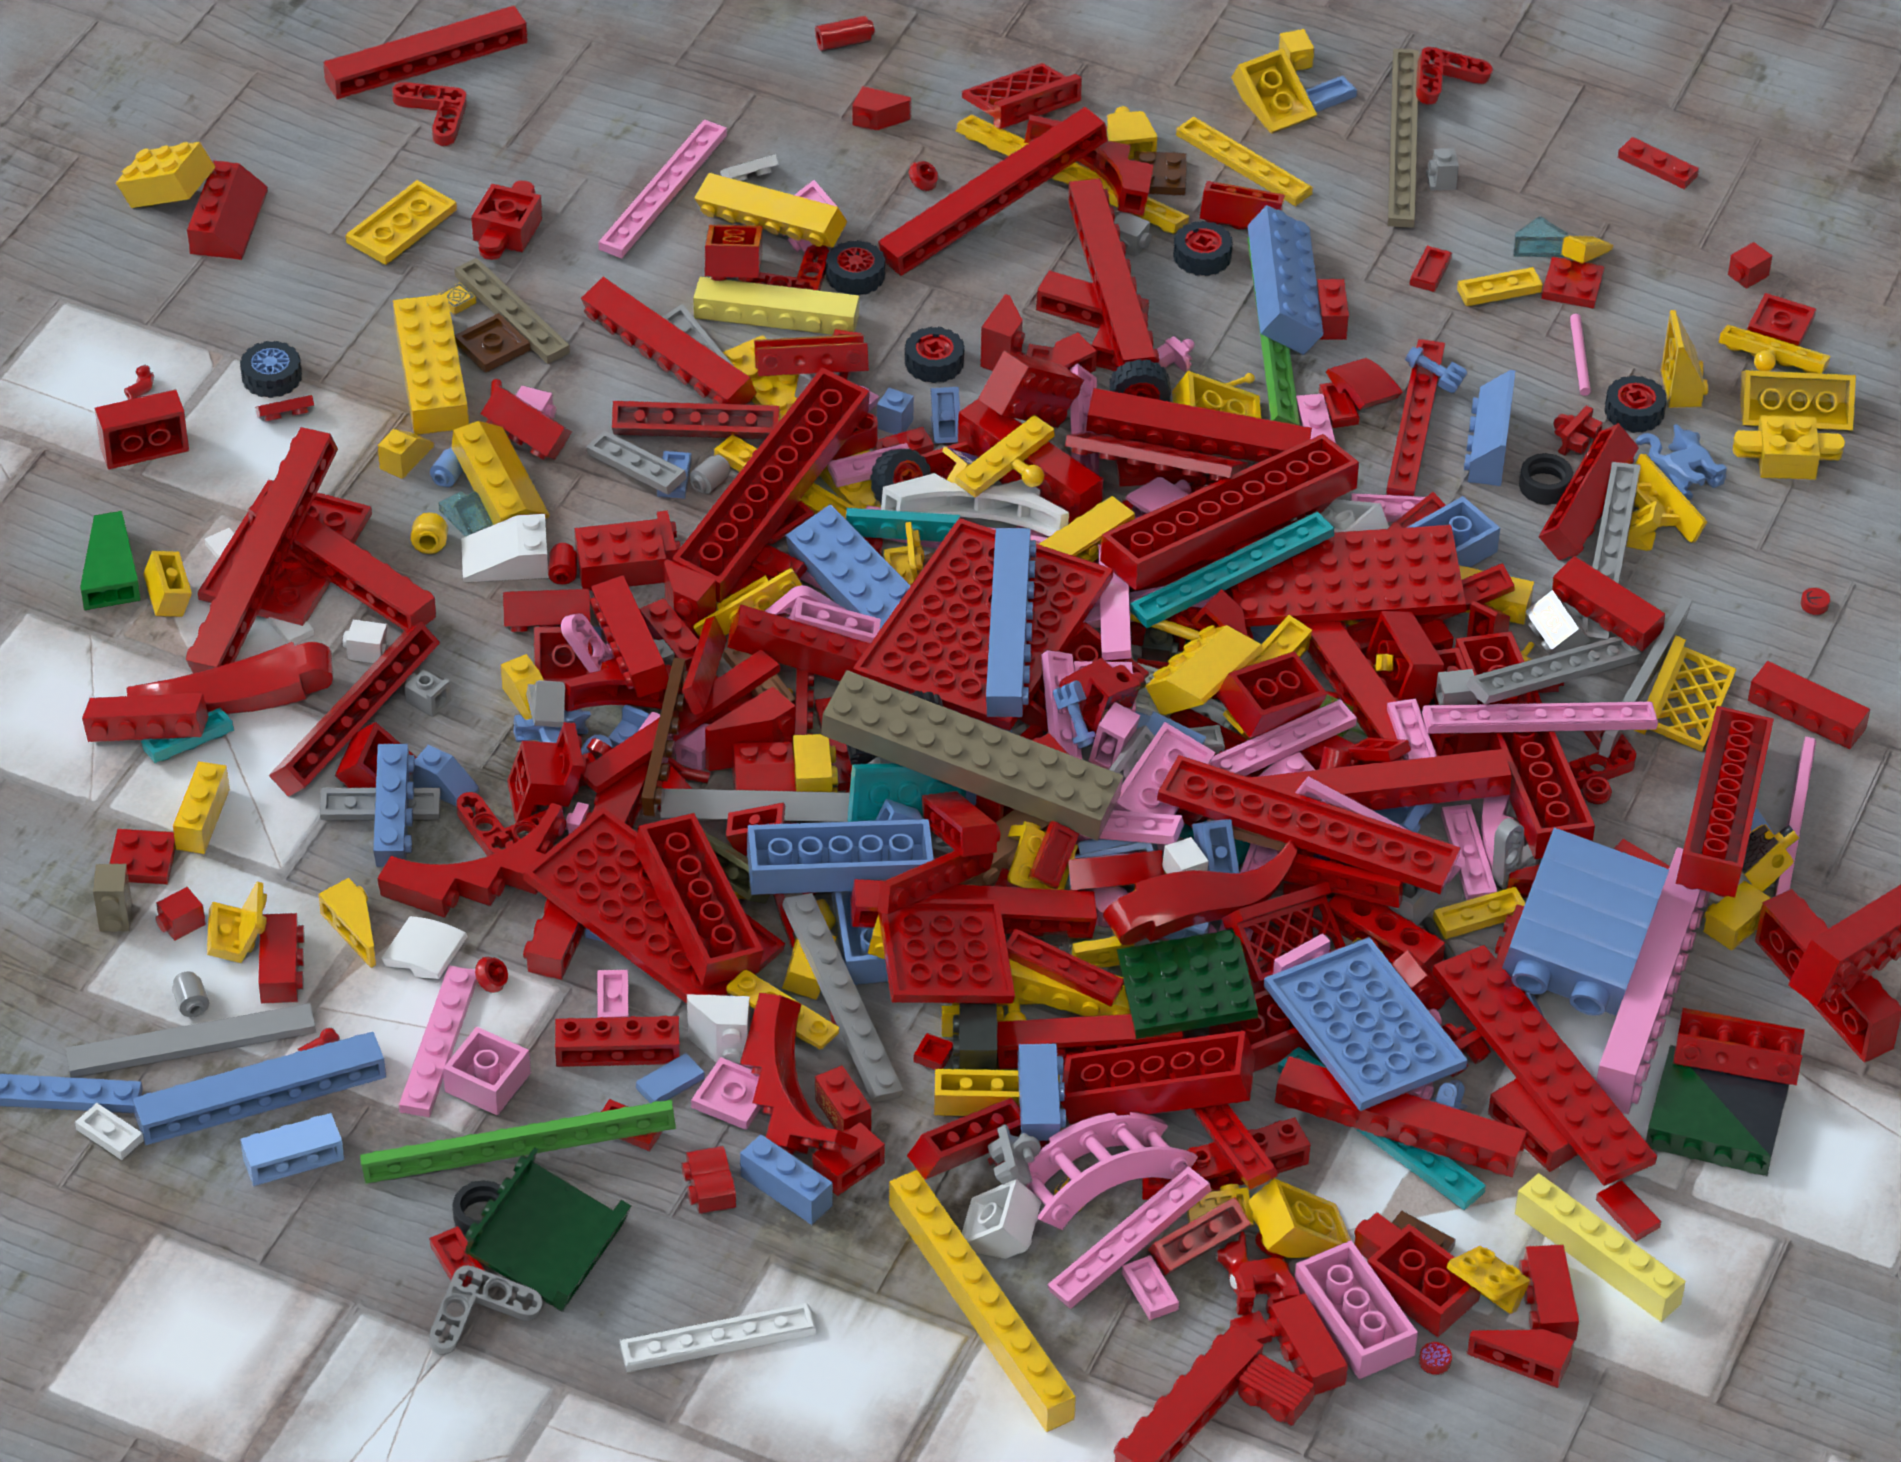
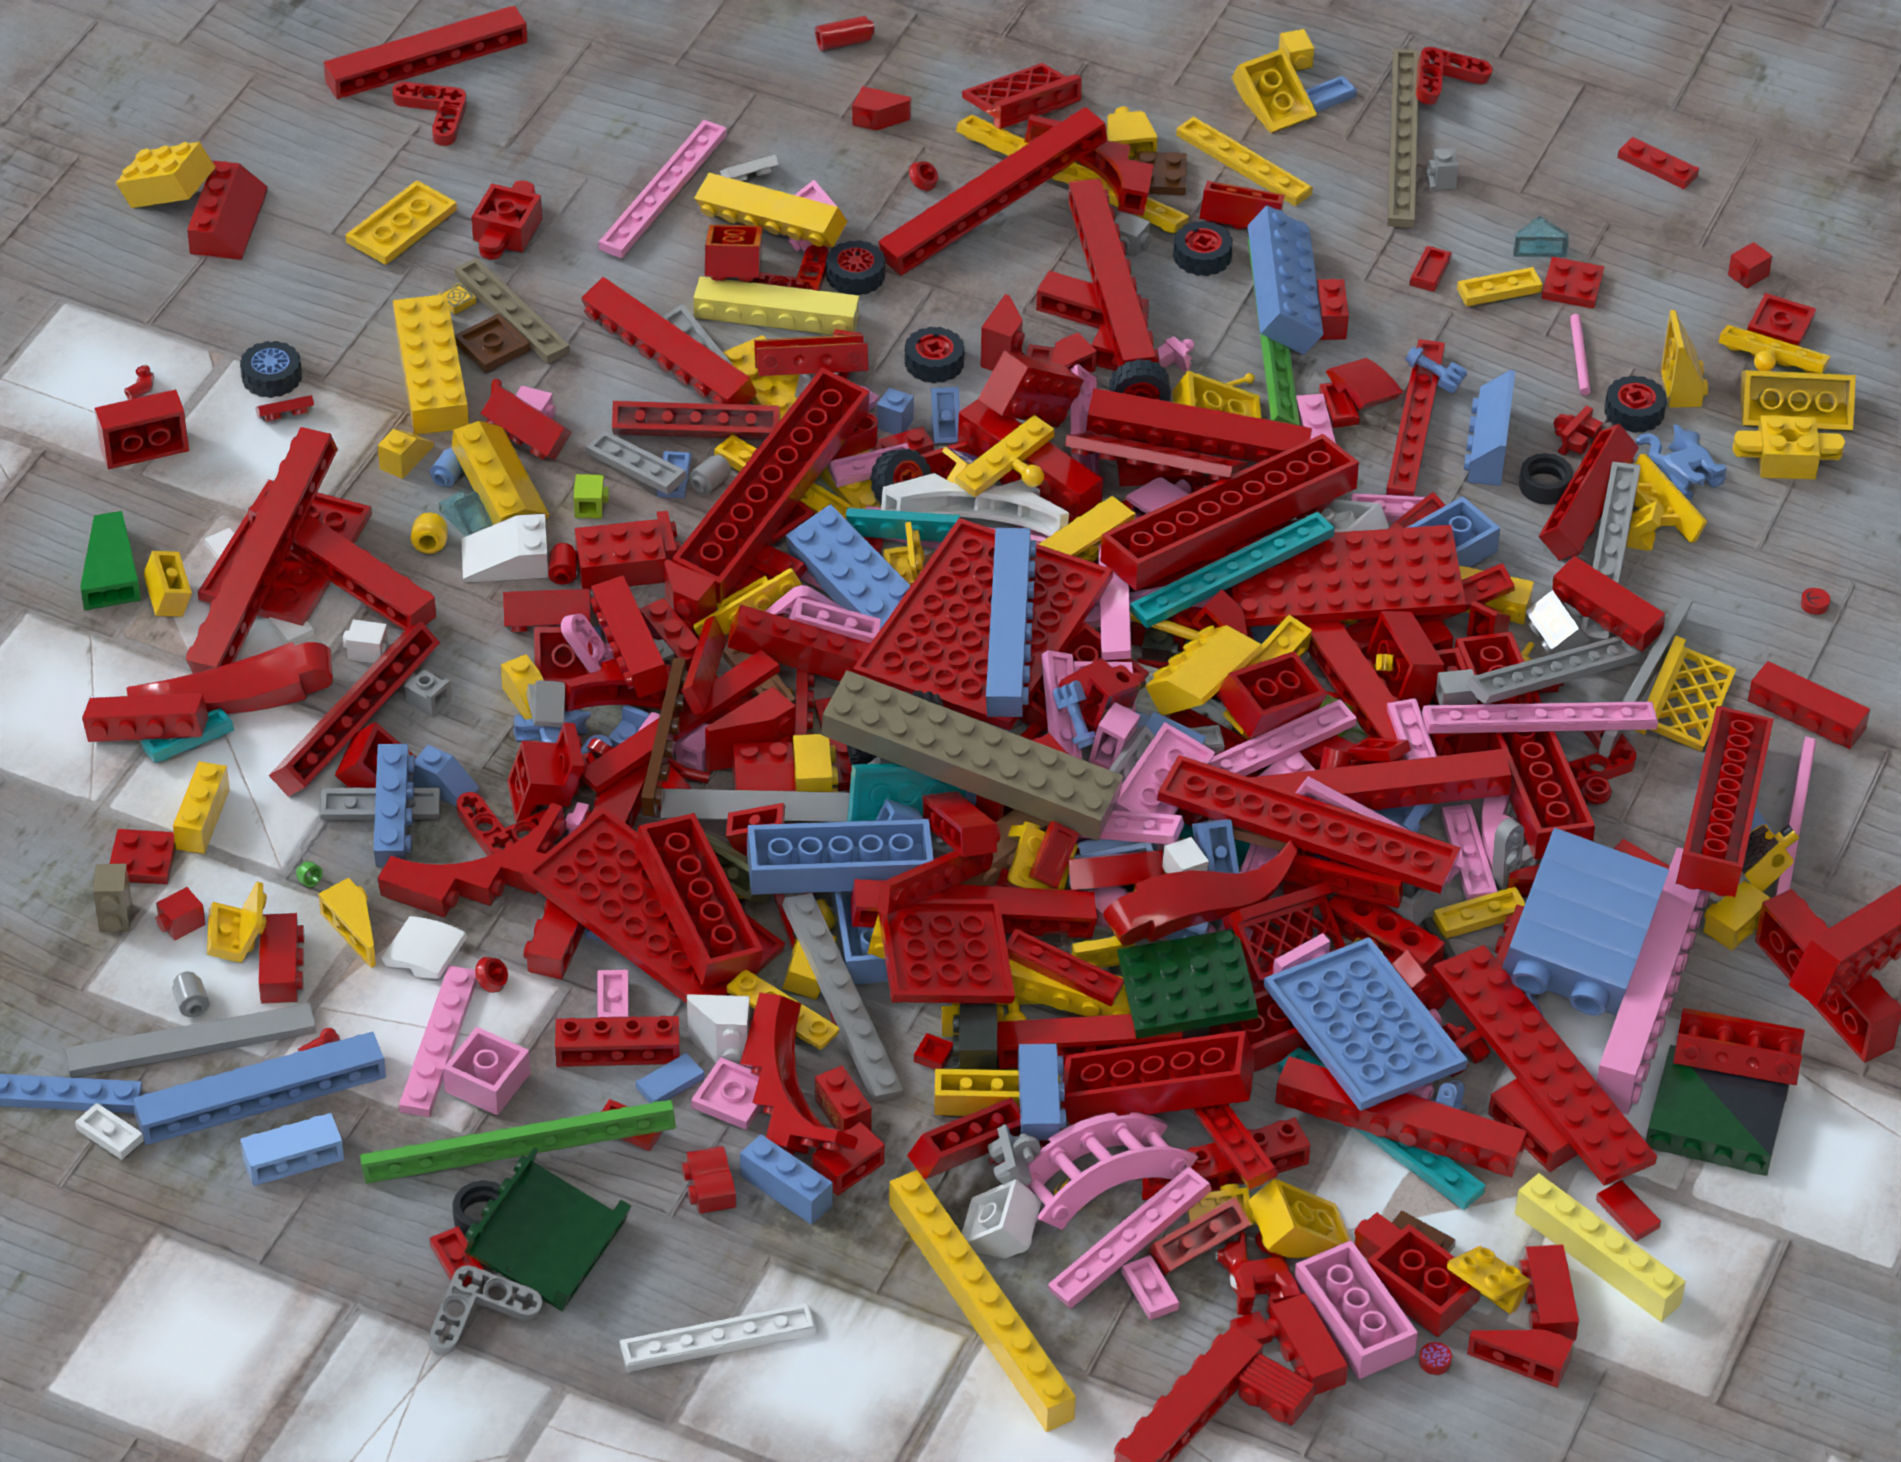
yellow slope [1561,236,1613,264] -> none
none -> bright green hinge [296,861,323,887]
none -> lime brick [573,474,609,518]

